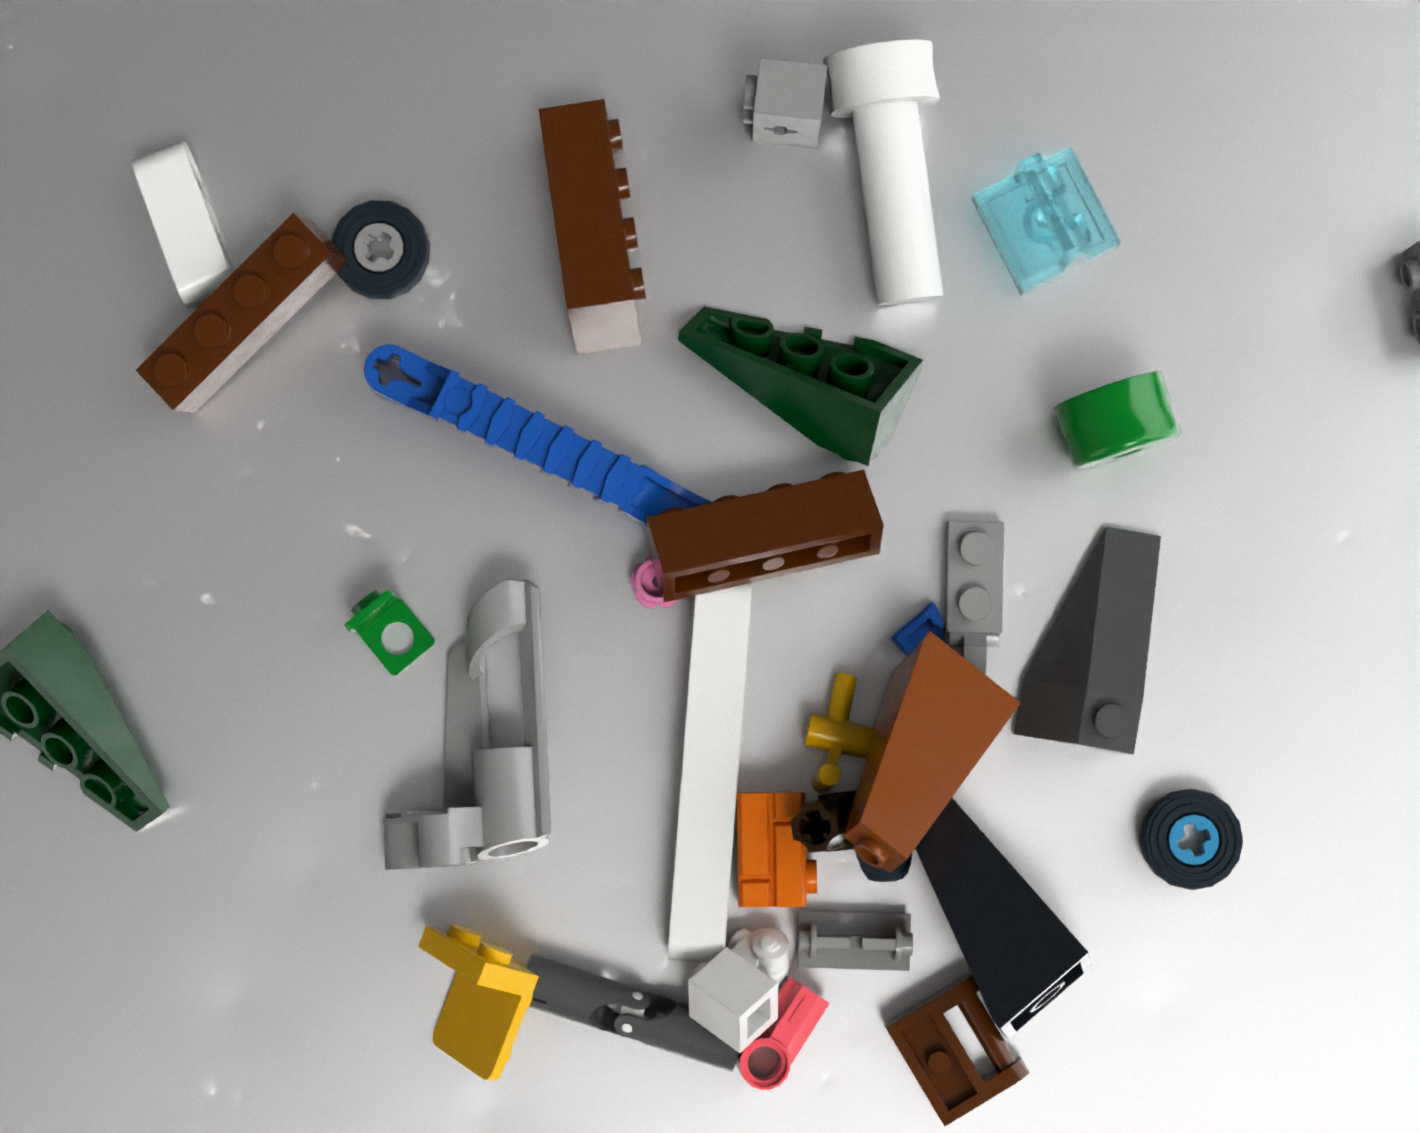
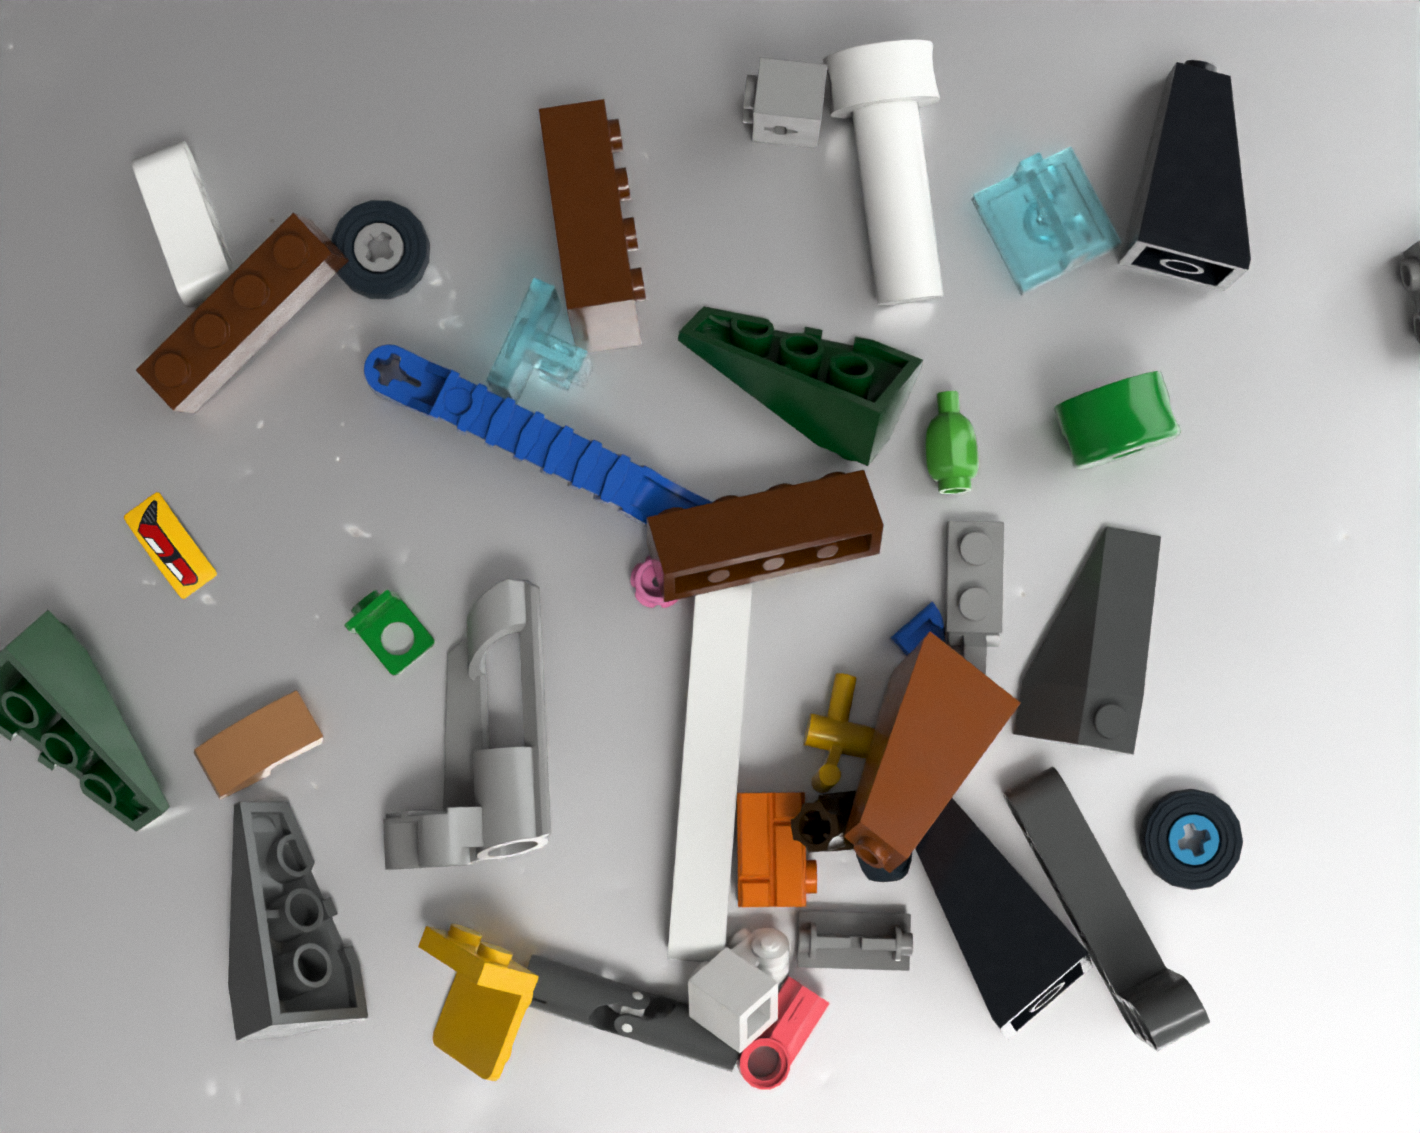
reddish brown plate [884,974,1030,1127] -> none
none -> yellow sticker [124,492,217,599]
none -> medium nougat slope [194,690,324,800]
none -> dark grey wedge [228,801,368,1041]
none -> clear light blue bracket [486,278,593,404]
none -> bright green plant [926,391,979,494]
none -> dark grey beam [1003,766,1210,1052]
none -> black slope [1118,60,1251,291]

